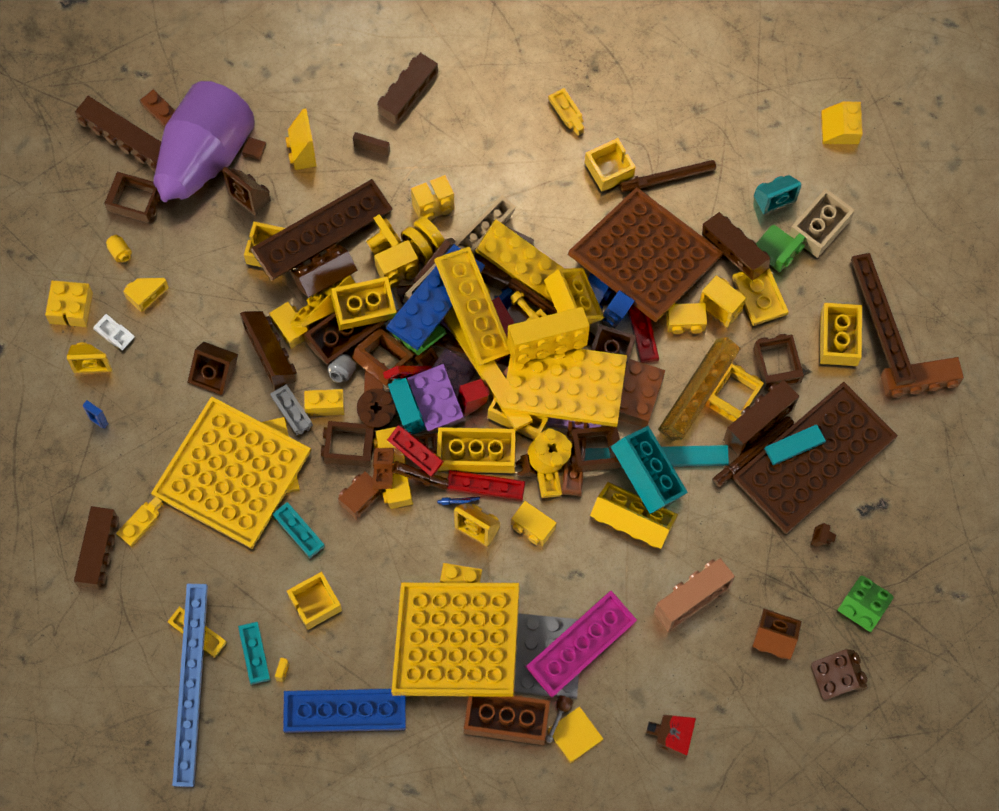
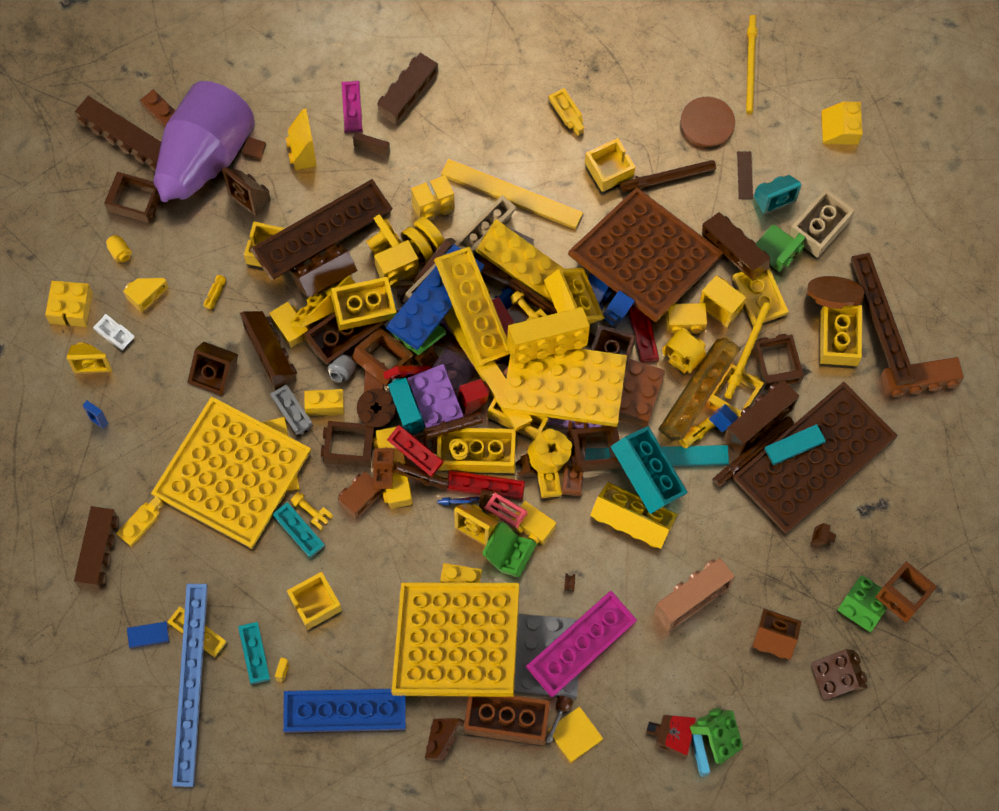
none -> blue tile [127,621,170,649]
none -> yellow axle [203,274,226,310]
none -> yellow hinge [291,492,333,531]
none -> dark pink tile [341,81,363,133]
none -> reddish brown pin [424,412,483,440]
none -> reddish brown wing [425,718,465,760]
none -> yellow tile [441,159,583,230]
none -> yellow bush [450,441,468,460]
none -> reddish brown tile [479,489,501,511]
none -> bright green bracket [483,521,537,577]
none -> coral tile [484,492,528,529]
none -> reddish brown bush [564,573,576,592]
none -> yellow brick [662,328,706,373]
none -> yellow pin [679,417,715,448]
none -> dark orange tile [680,97,735,148]
none -> bright green bracket [690,708,743,764]
none -> medium azure tile [691,734,710,777]
none -> blue piece [709,404,738,432]
none -> yellow bar [724,302,771,399]
none -> reddish brown sticker [737,151,753,199]
none -> yellow bar [746,15,758,114]
none -> dark orange tile [807,276,864,309]
none -> dark orange window [875,561,938,623]

